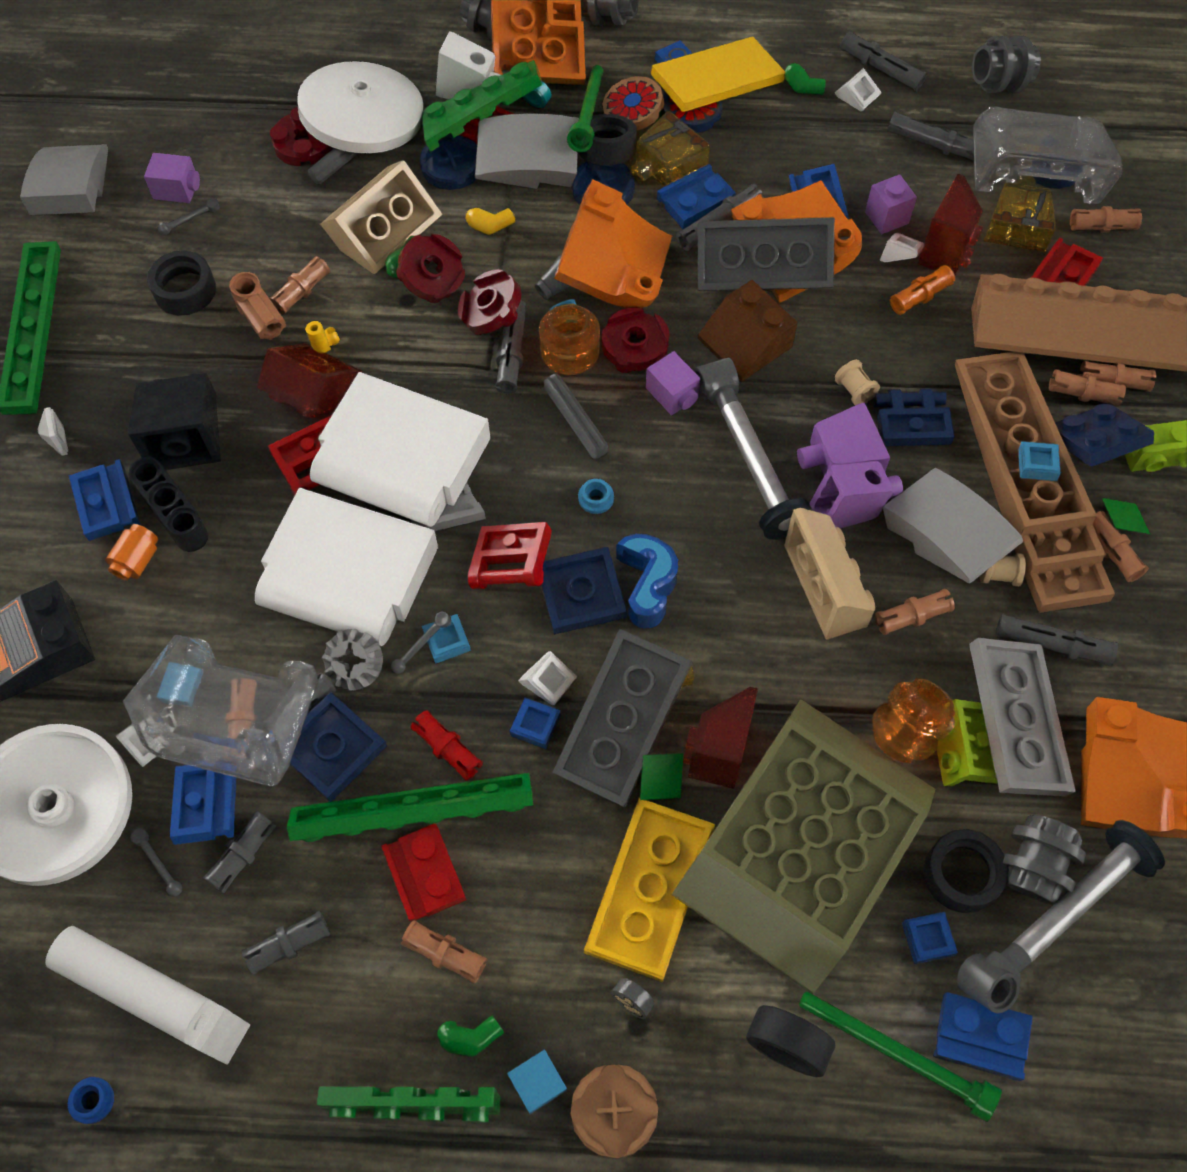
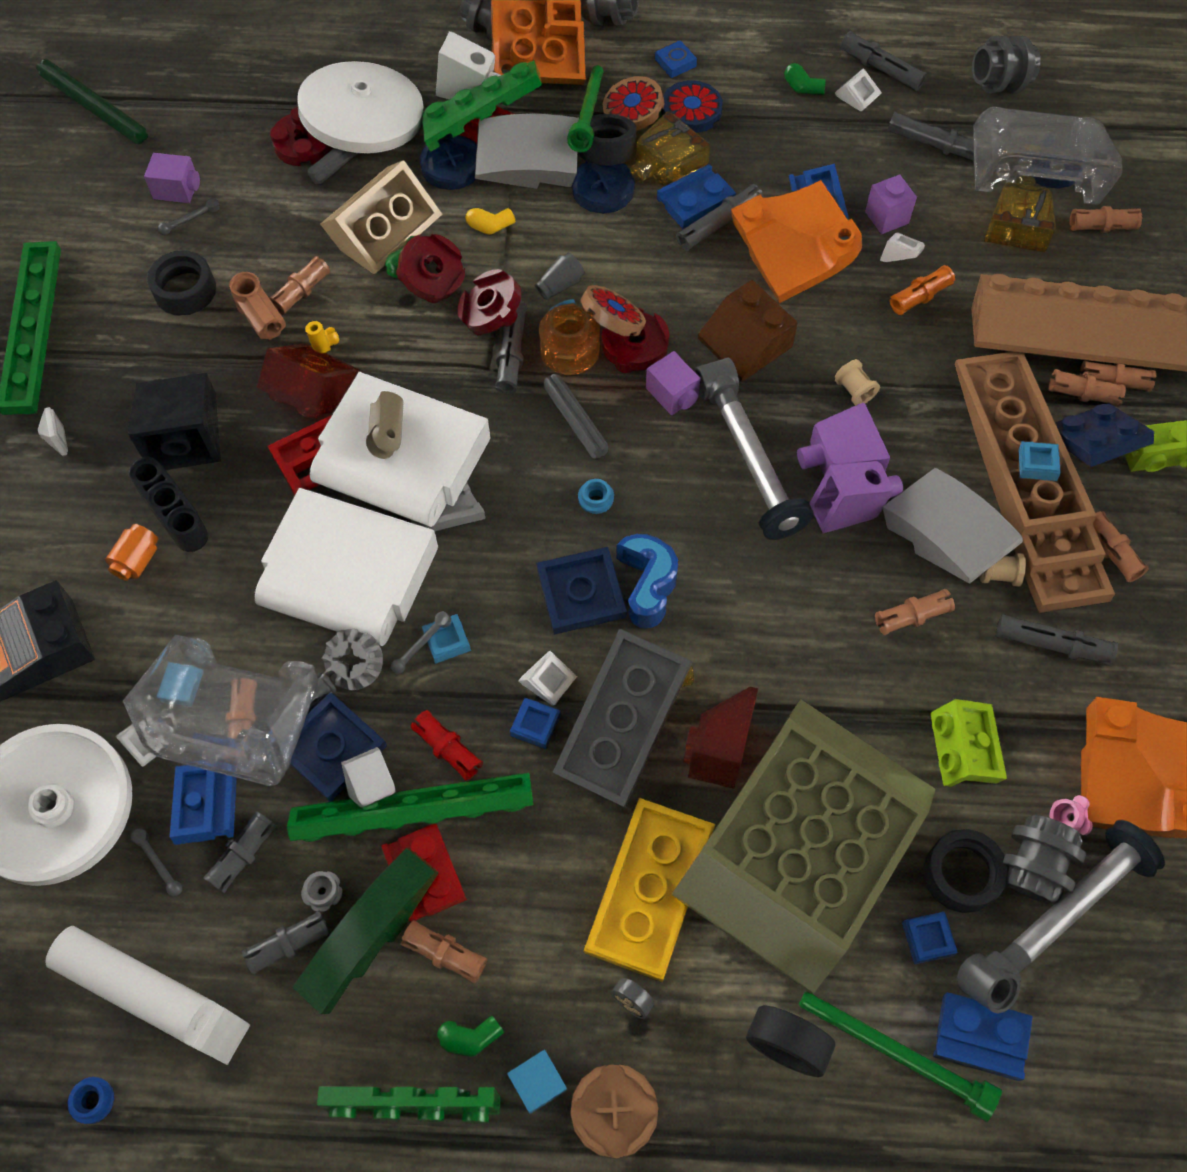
light grey slope [20,144,108,215] -> none
blue plate [69,459,140,541] -> none
red plate [468,522,552,589] -> none
teal tile [523,80,552,108] -> none
orange slope [554,179,672,308] -> none
green sticker [640,753,684,800] -> none
yellow tile [651,36,785,112] -> none
dark grey plate [698,217,835,291] -> none
tan slope [784,508,875,640] -> none
clear orange piece [872,678,955,763] -> none
dark blue plate [874,388,954,446] -> none
clear red slope [918,174,983,277] -> none
light grey plate [969,638,1076,797] -> none
red plate [1031,237,1103,286] -> none
green sticker [1102,498,1150,534] -> none
none -> dark green axle [36,59,148,144]
none -> dark green slope [292,848,439,1014]
none -> light grey plate [301,871,343,912]
none -> light grey slope [341,747,396,807]
none -> dark tan piece [366,391,404,459]
none -> tile [580,285,646,336]
none -> bright pink plate [1049,795,1093,835]

